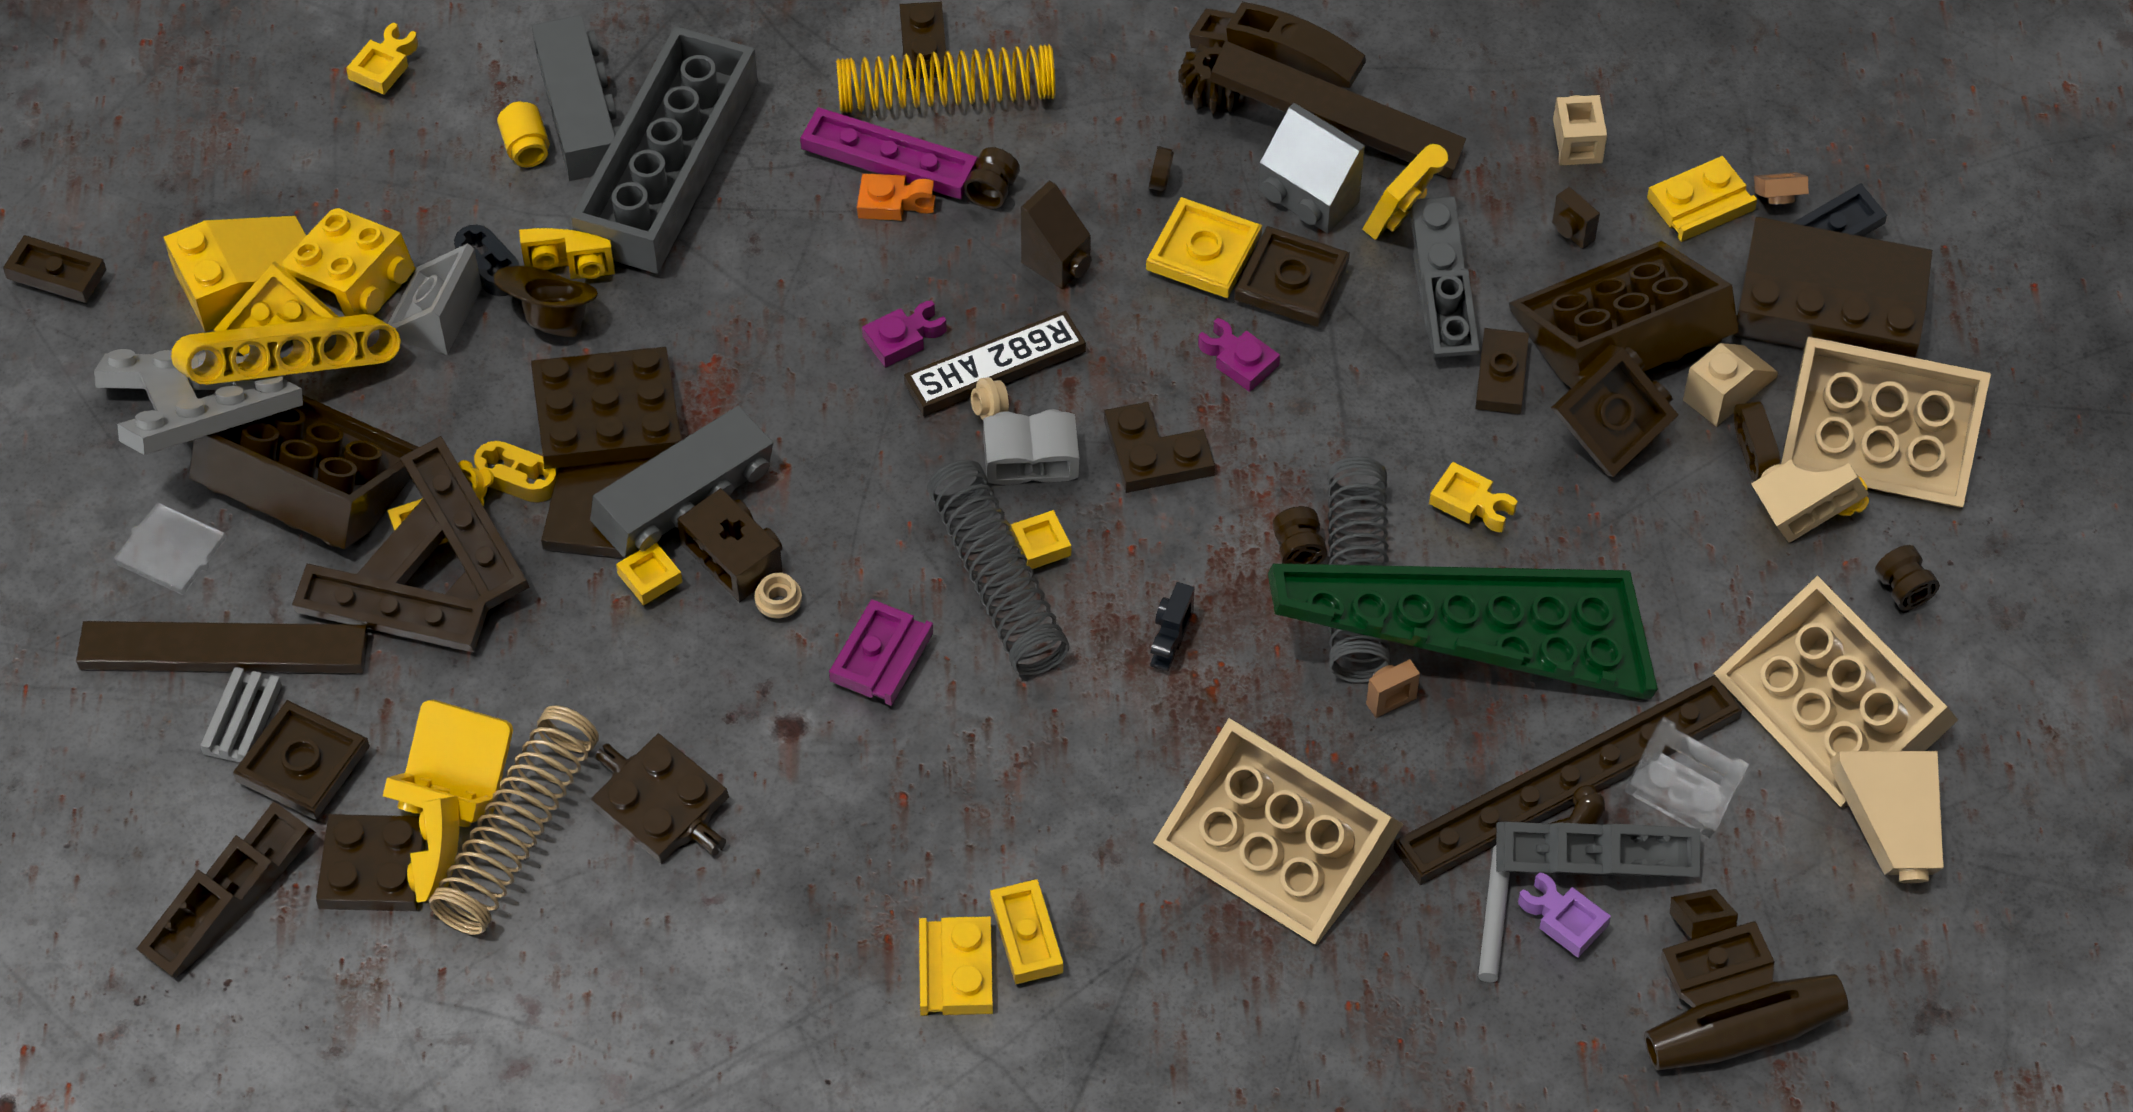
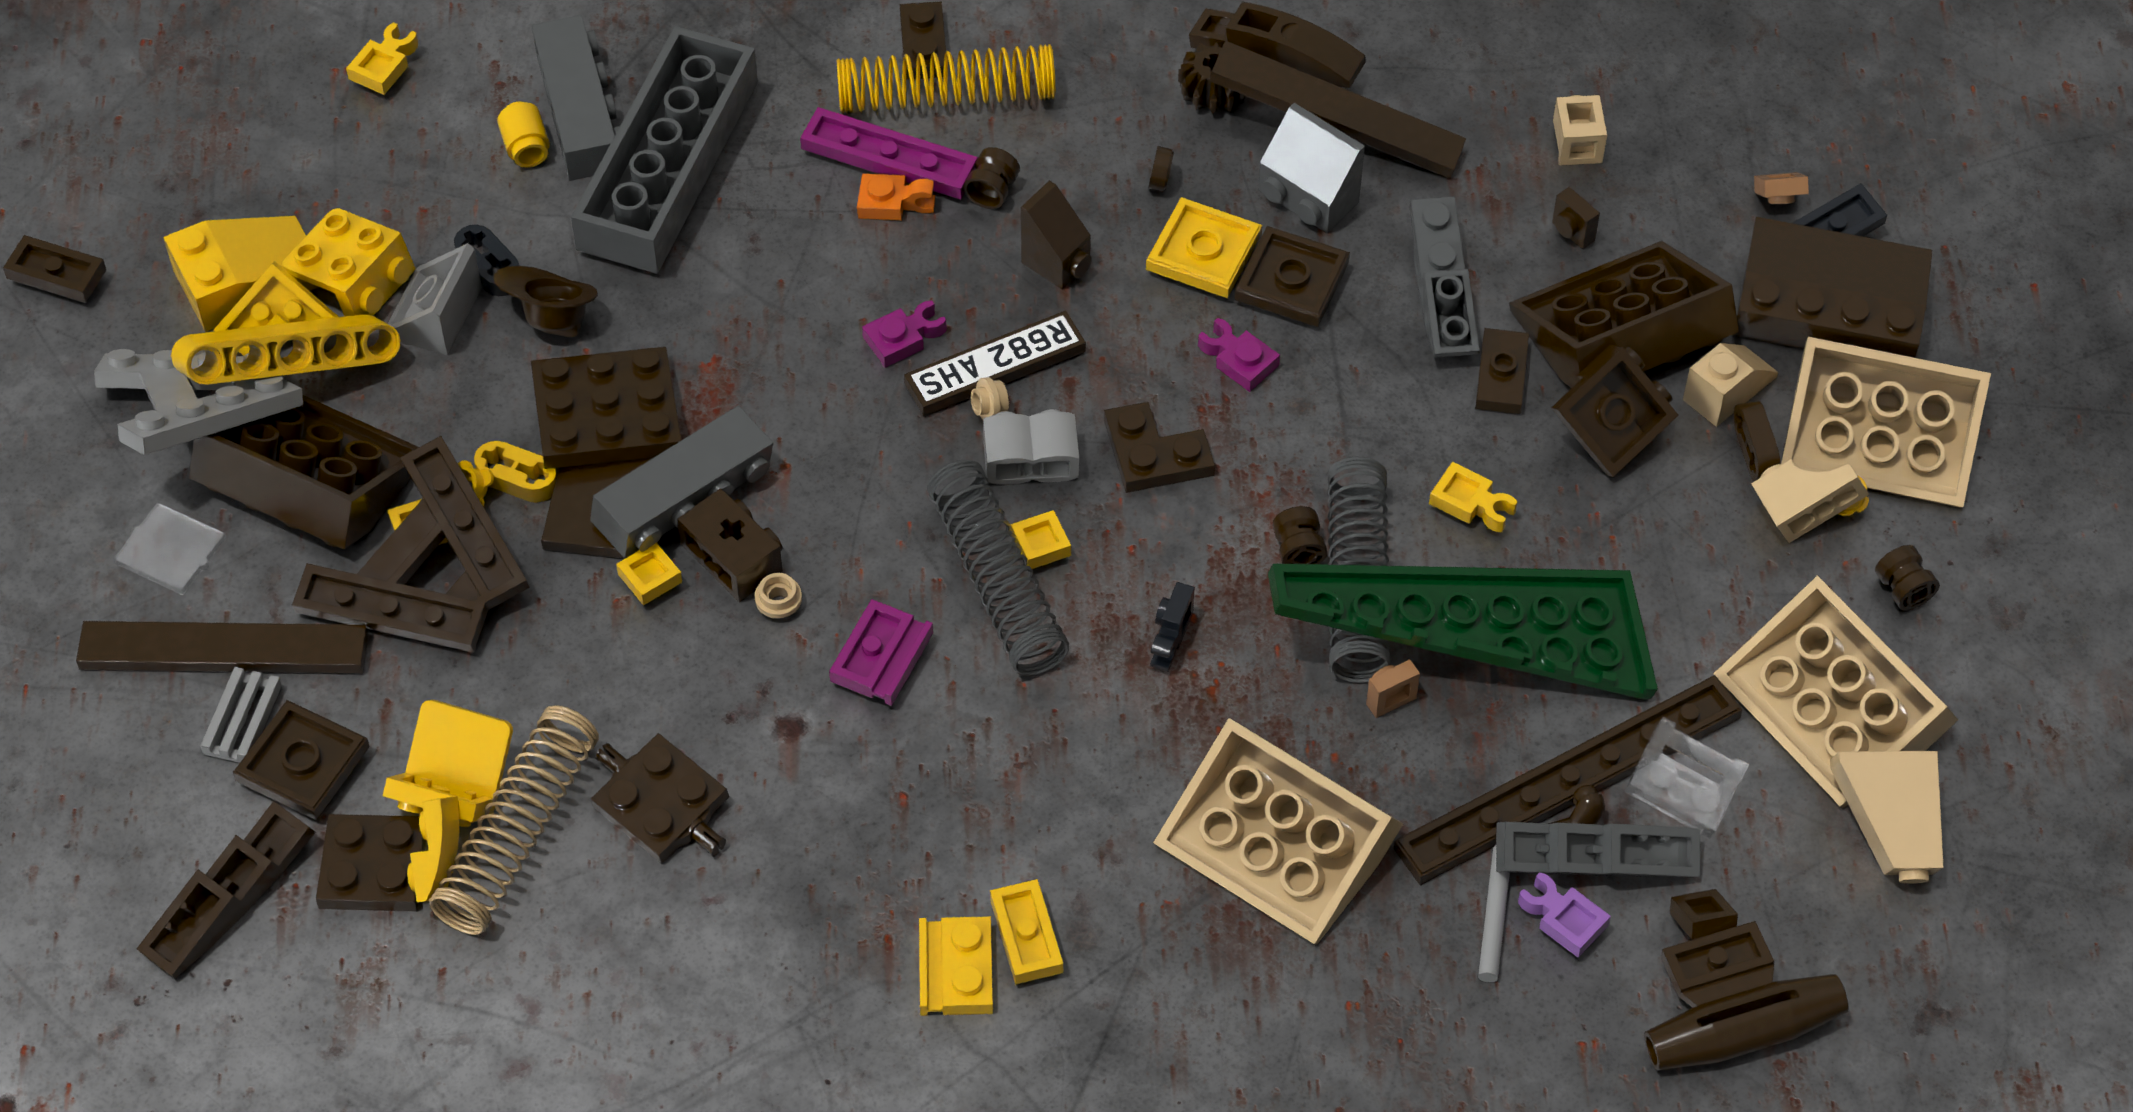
yellow slope [519,228,615,280] -> none
yellow plate [1362,144,1448,240] -> none
yellow plate [1647,156,1757,242] -> none

